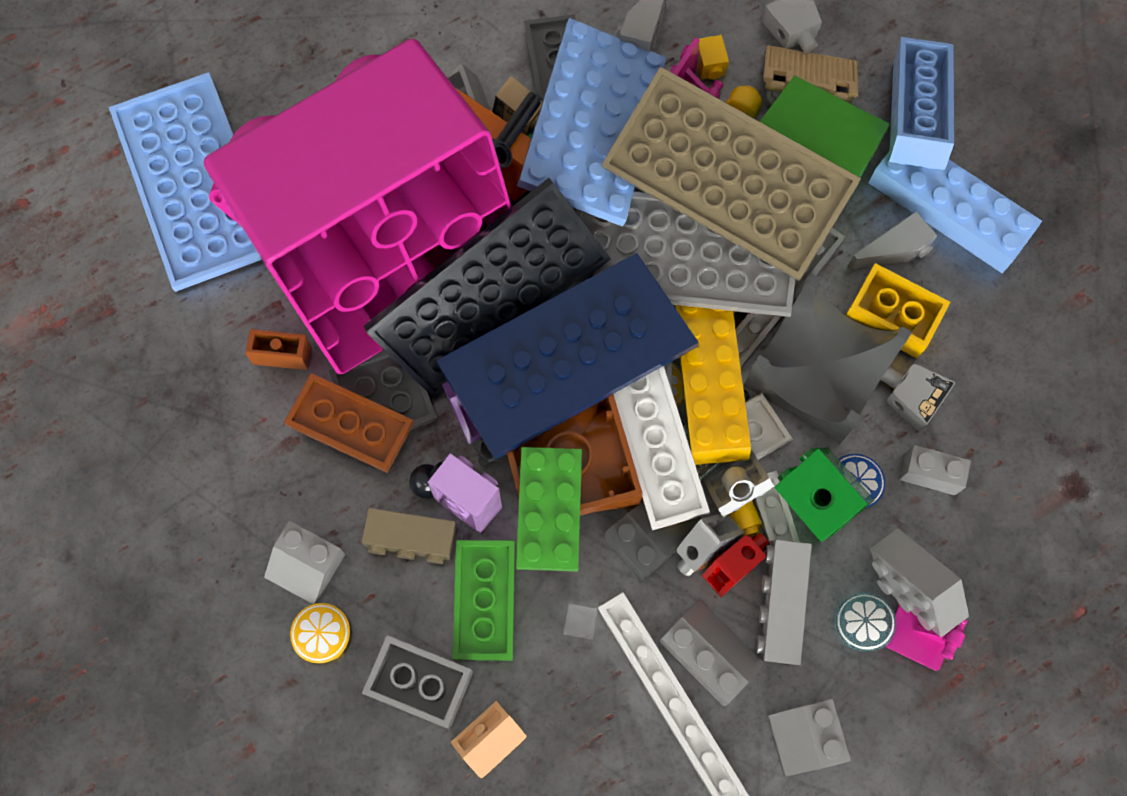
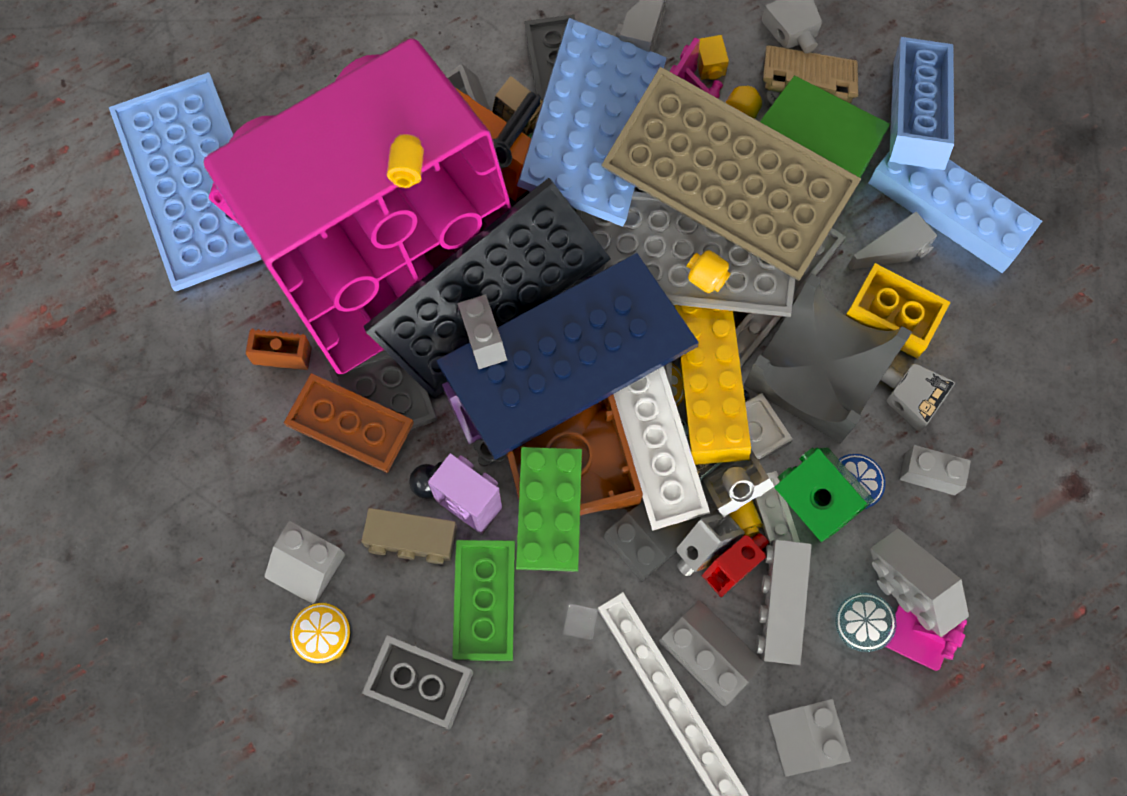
light nougat panel [450,701,526,778] -> none
none -> yellow brick [387,135,424,188]
none -> light grey brick [458,295,507,369]
none -> yellow head [686,250,731,293]

